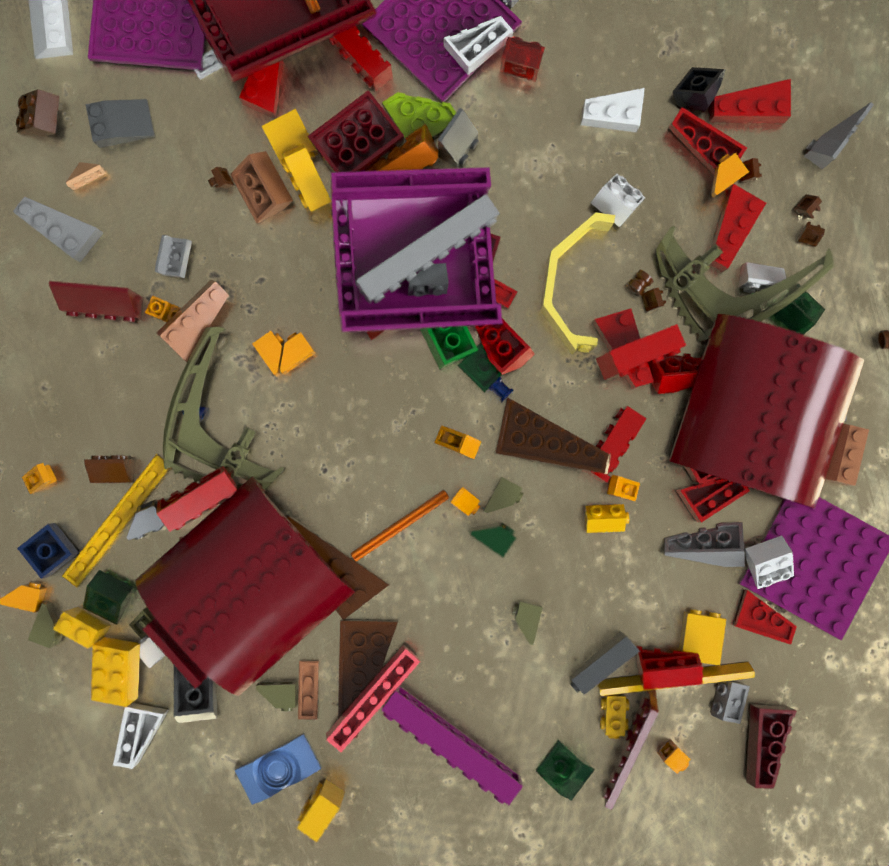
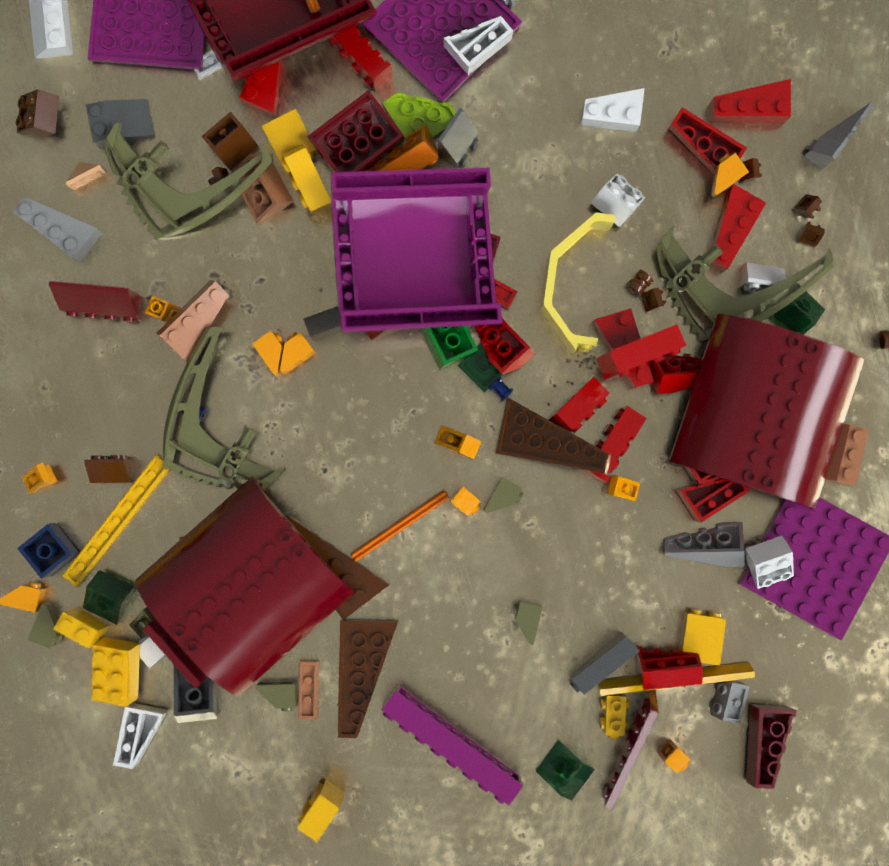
slope [127,499,164,541] -> none
light grey bracket [155,235,192,278] -> none
wedge [156,466,237,532] -> none
medium blue slope [235,734,321,805] -> none
coral brick [326,645,420,752] -> none
light grey brick [355,194,500,304] -> none
dark grey slope [408,263,449,297] -> none
dark green slope [468,523,517,558] -> none
clear red brick [500,36,545,82] -> none
yellow brick [584,504,629,533] -> none
black slope [672,67,726,112] -> none
red wing [734,589,797,645] -> none
none -> olive piece [104,122,273,239]
none -> reddish brown slope [201,111,259,171]
none -> clear smoke brick [303,306,341,342]
none -> red wedge [548,377,610,433]

